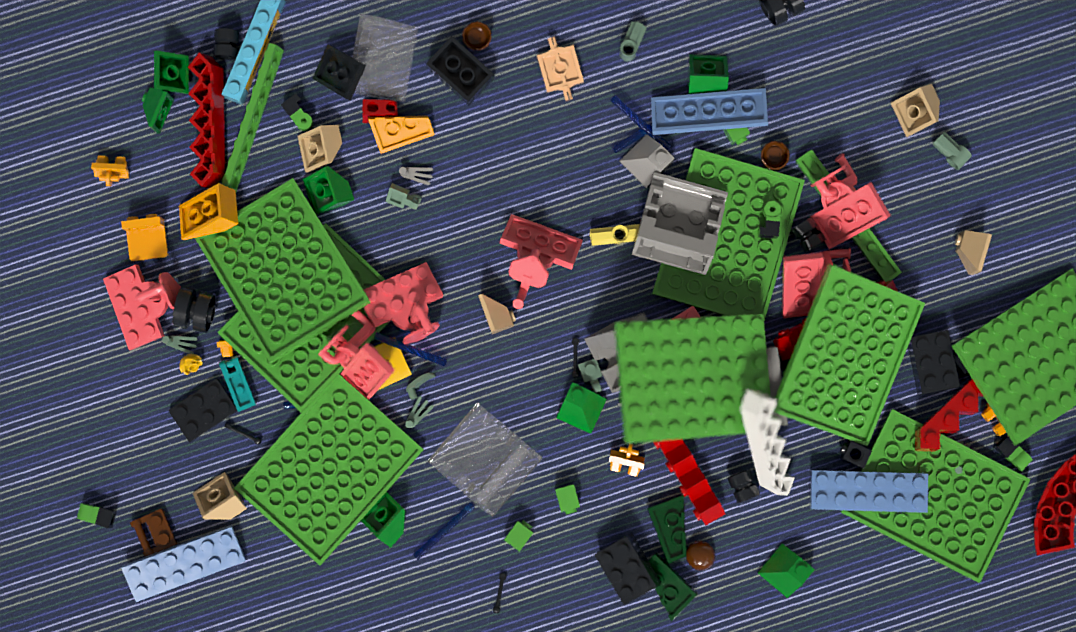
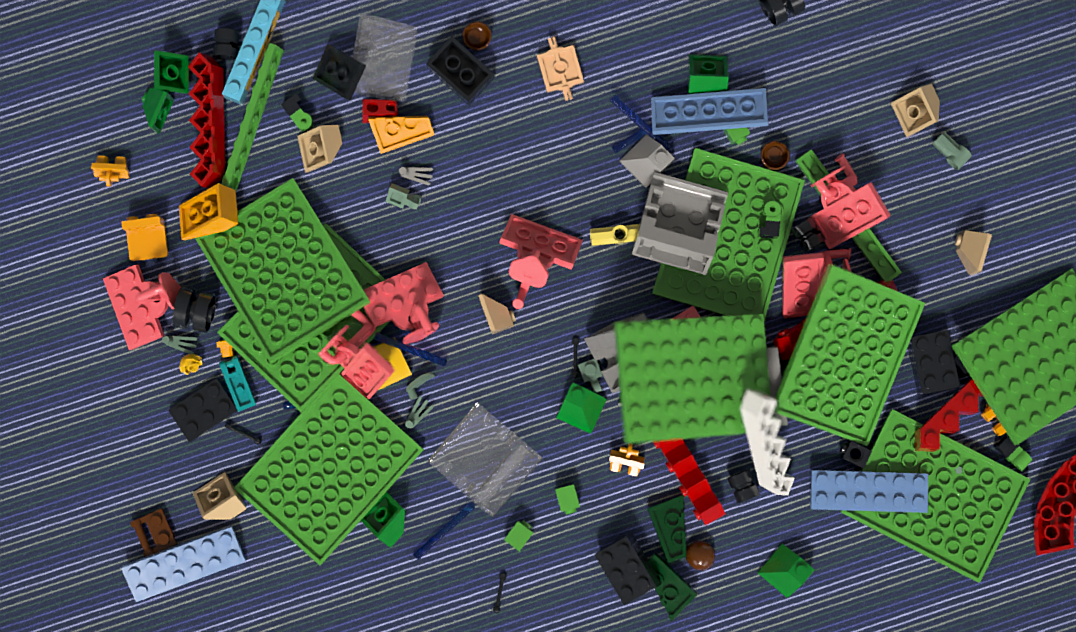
leg [77,503,117,528] -> none
green slope [303,166,354,215] -> none
sand green piece [619,21,647,62] -> none

